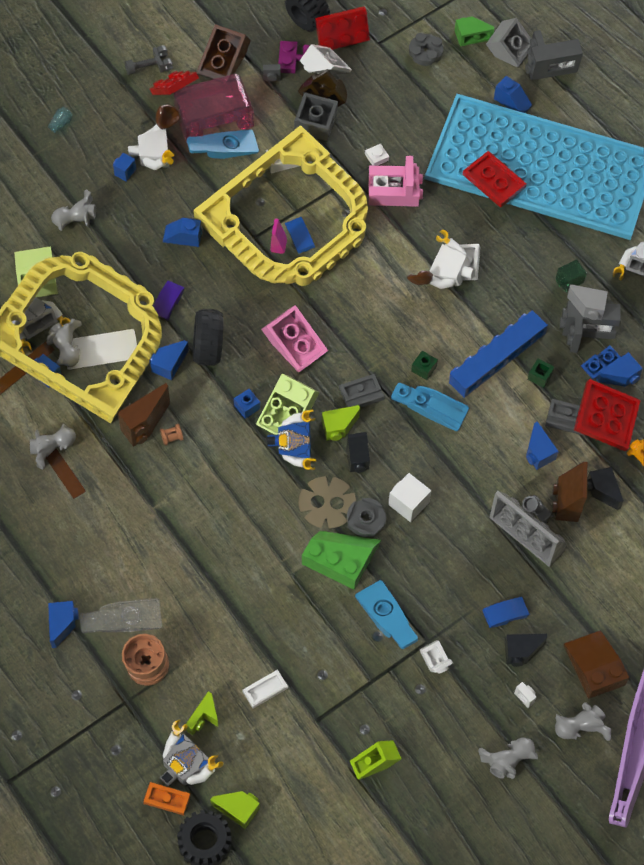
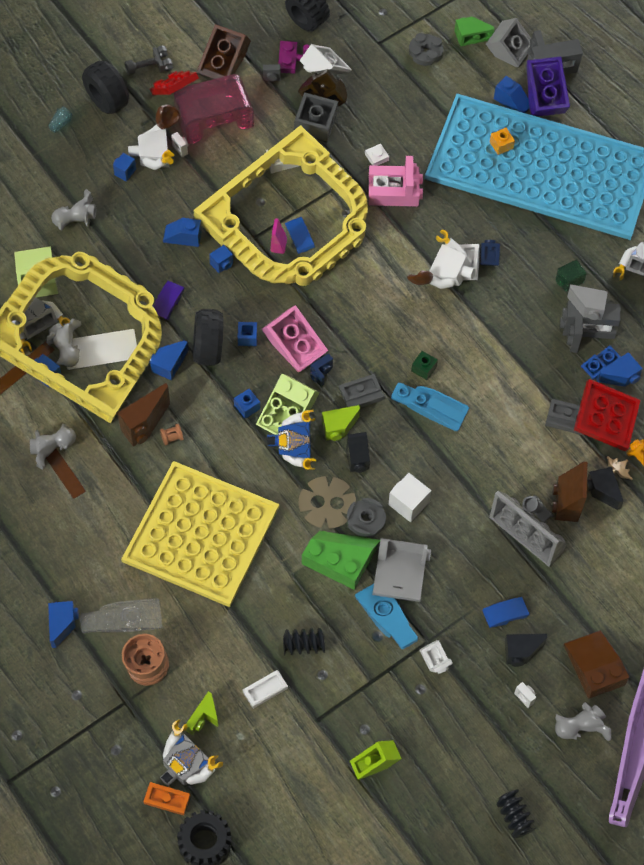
dark azure piece [187,130,259,159] -> none
lime slope [210,791,260,829] -> none
red plate [315,6,370,50] -> none
blue brick [449,310,548,398] -> none
red plate [463,151,527,208] -> none
light grey animal [478,737,538,779] -> none
blue slope [526,421,558,470] -> none
dark green plate [527,359,554,388] -> none
none -> black tyre [82,61,129,114]
none -> light yellow plate [121,461,279,607]
none -> white plate [171,132,188,157]
none -> blue plate [209,245,233,273]
none -> blue plate [238,322,257,346]
none -> black piece [283,628,325,656]
none -> dark blue bracket [310,354,333,386]
none -> light grey door [373,538,431,602]
none -> dark blue bracket [480,240,500,266]
none -> light orange plate [490,128,515,155]
none -> black piece [496,789,536,838]
none -> dark purple slope [527,56,570,117]
none -> tan piece [607,456,633,480]

